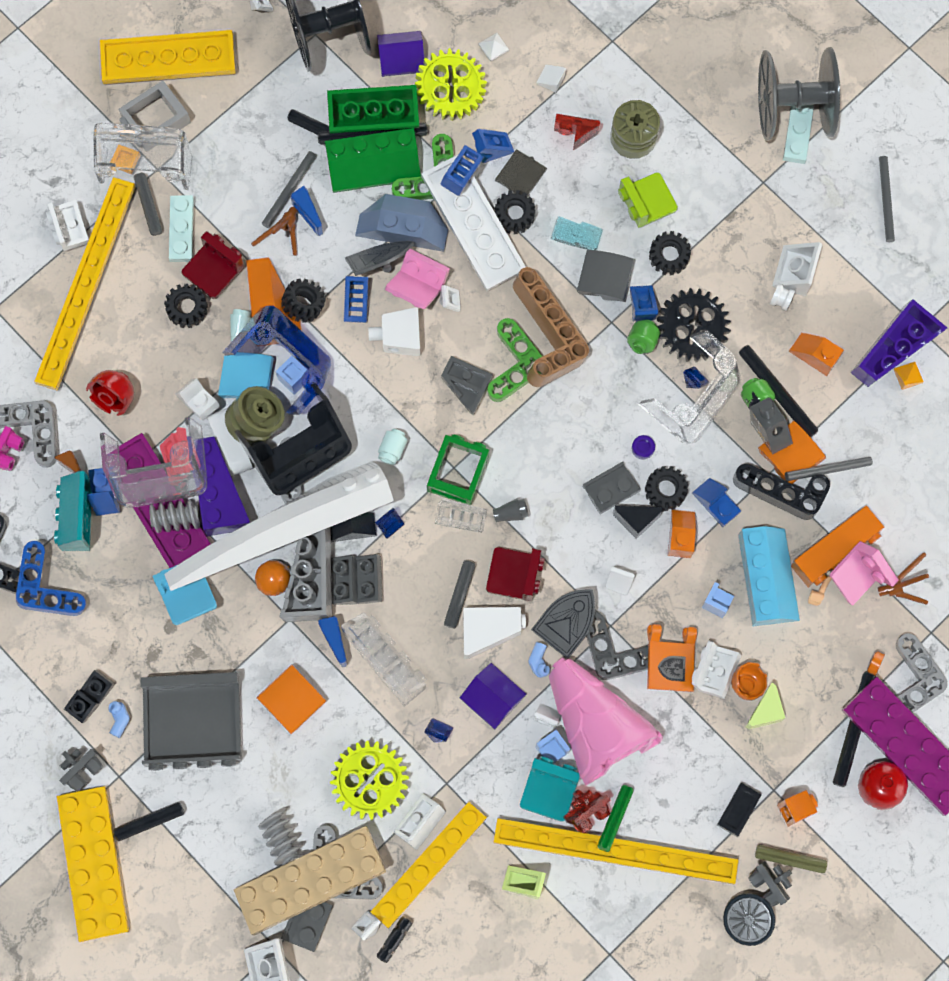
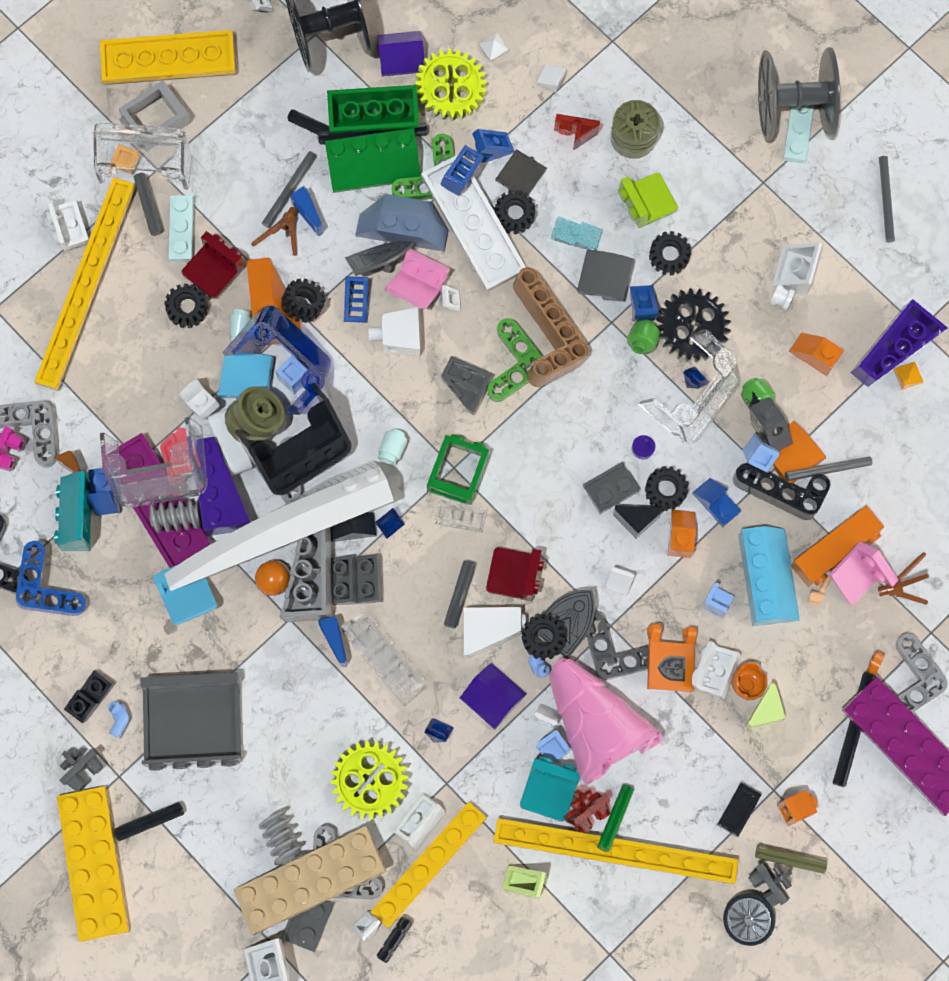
red cylinder [86,370,134,416] -> none
orange slope [256,665,326,734] -> none
dark grey cone [493,498,529,523] -> none
black axle [739,345,818,438] -> none
red cylinder [858,761,908,810] -> none
none -> black tyre [521,614,566,660]
none -> light blue panel [742,433,780,472]

